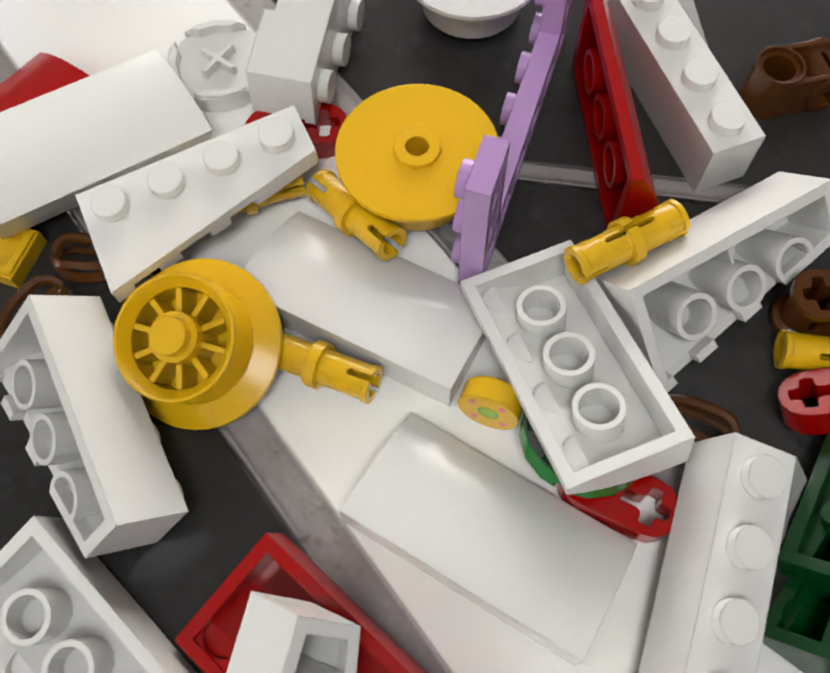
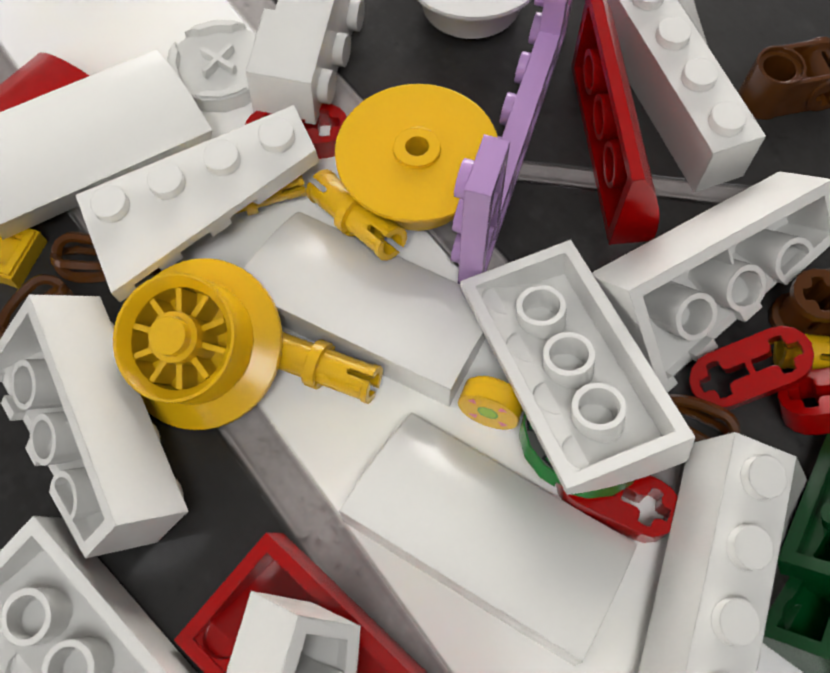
yellow pin [563,199,690,285] -> none
none -> red beam [689,326,814,410]

